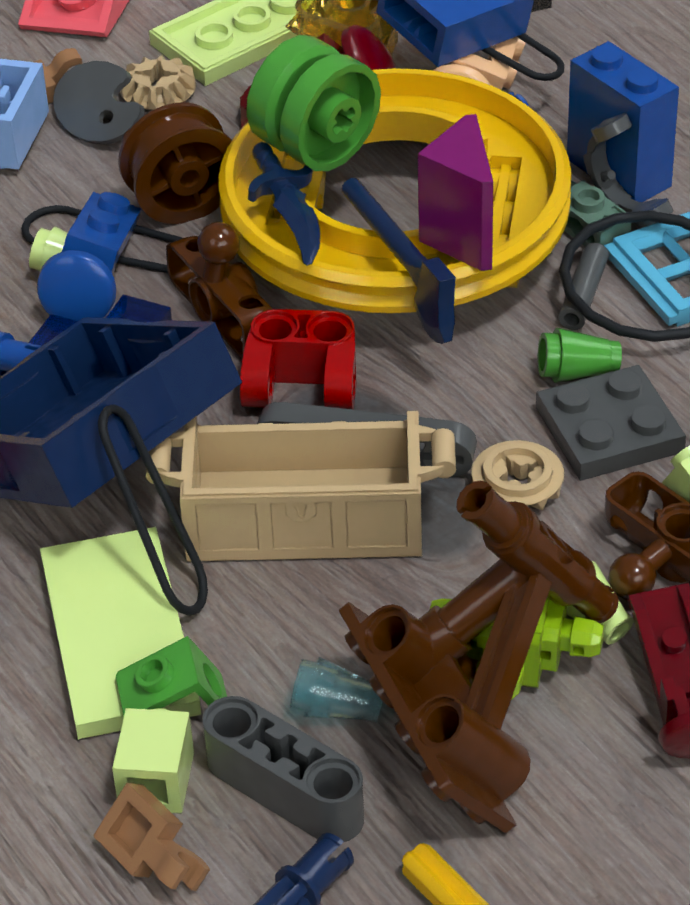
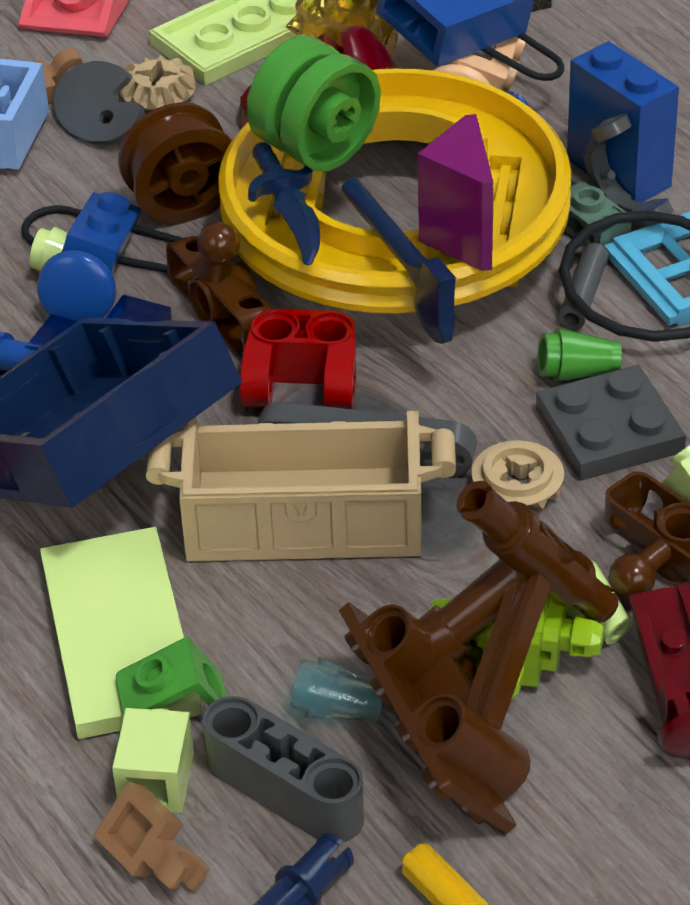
black piece [98,404,208,616] -> none

